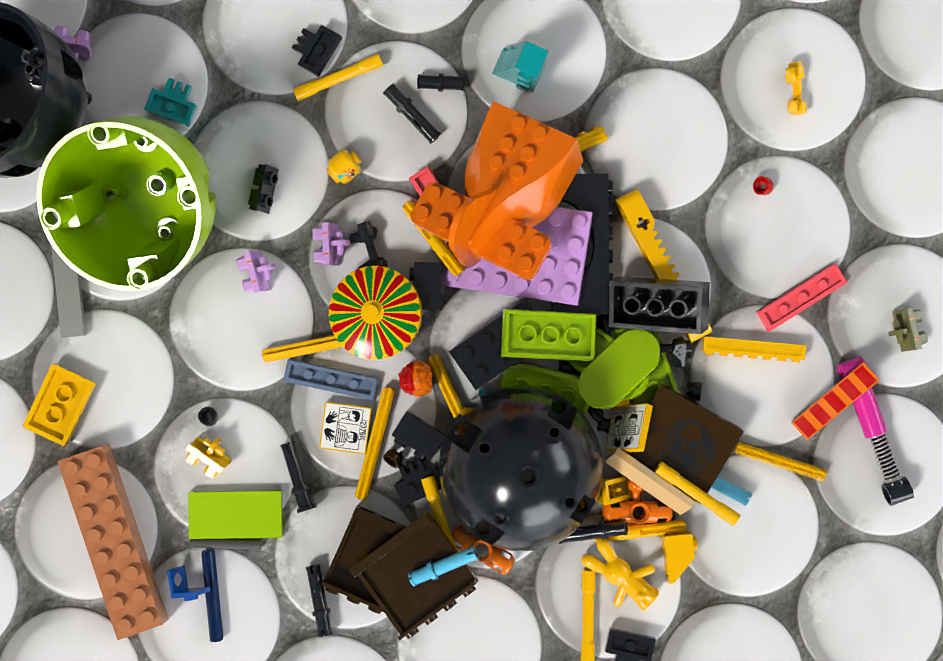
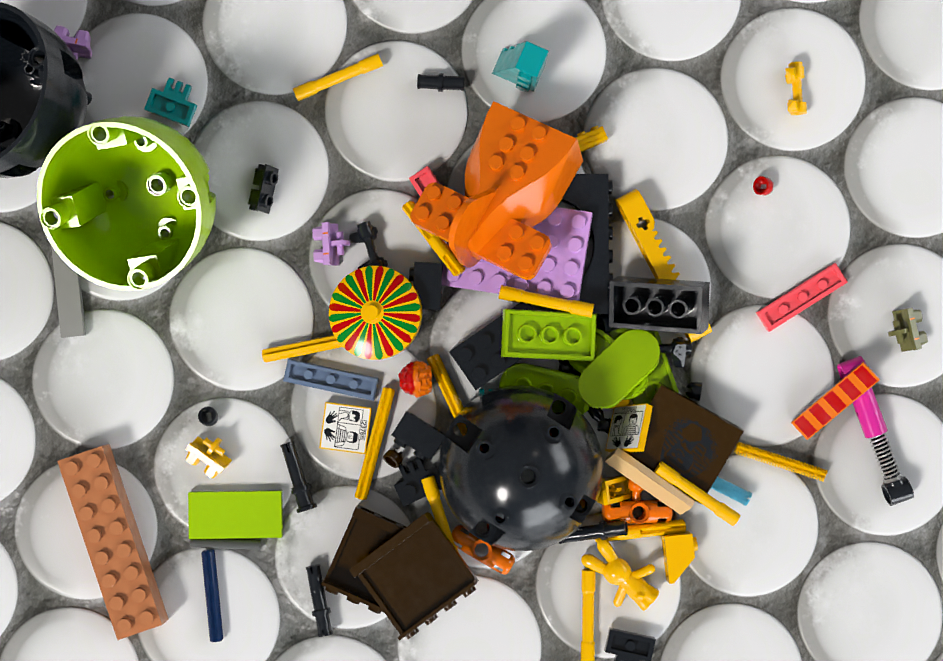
yellow plate [22,363,96,446] -> none
blue bracket [167,566,210,601] -> none
lavender hips [236,250,276,293] -> none
black hinge [291,25,342,77] -> none
yellow head [326,149,362,184] -> none
black pin [383,83,441,144] -> none
medium azure pin [408,545,479,587] -> none
yellow piece [701,337,806,362] -> none
none -> yellow piece [499,285,594,318]

